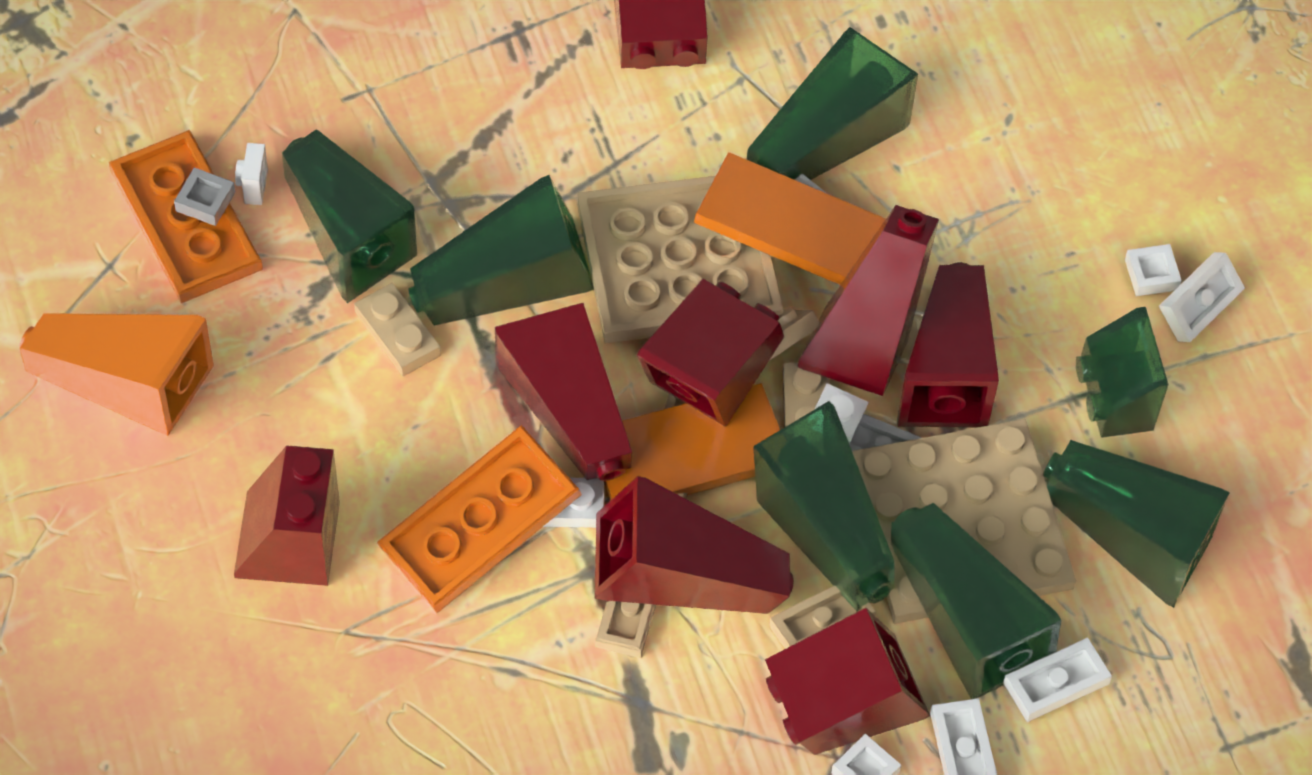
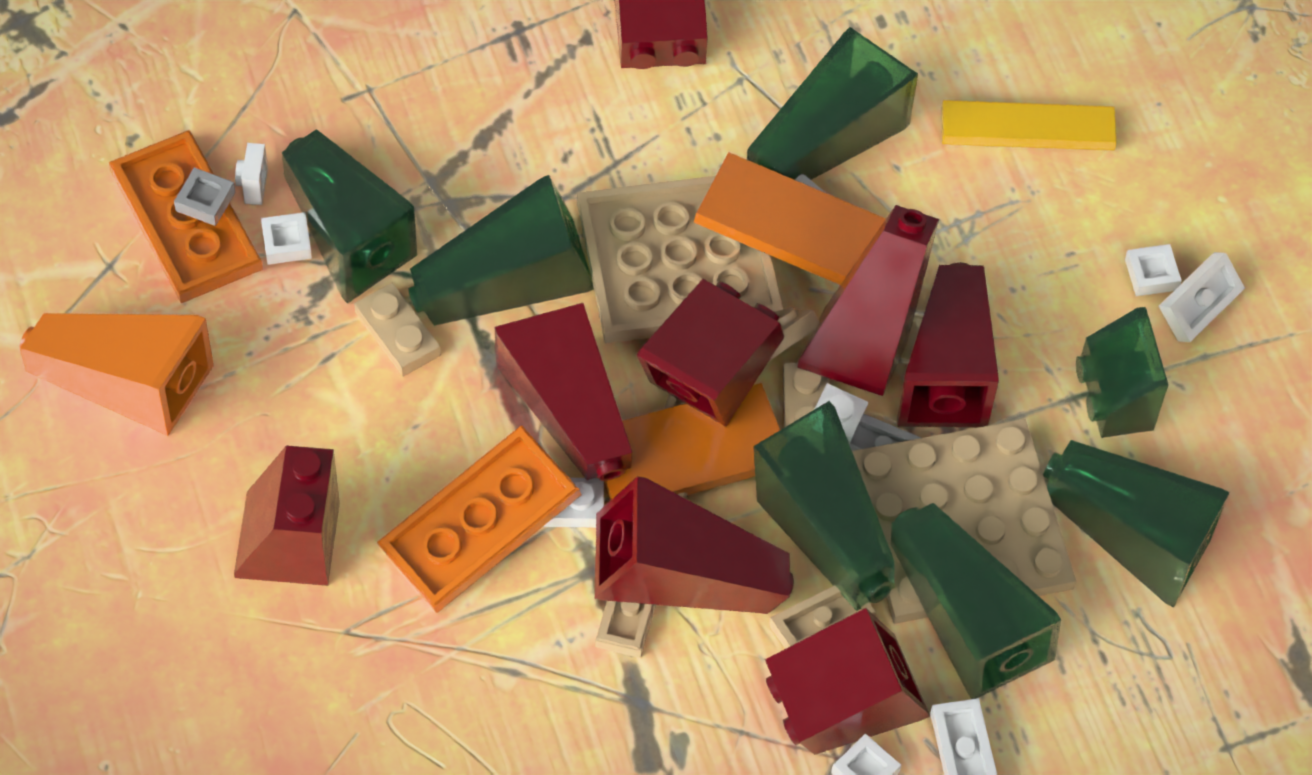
white plate [1003,638,1112,722] -> none
none -> white plate [261,212,312,265]
none -> yellow tile [941,100,1117,151]

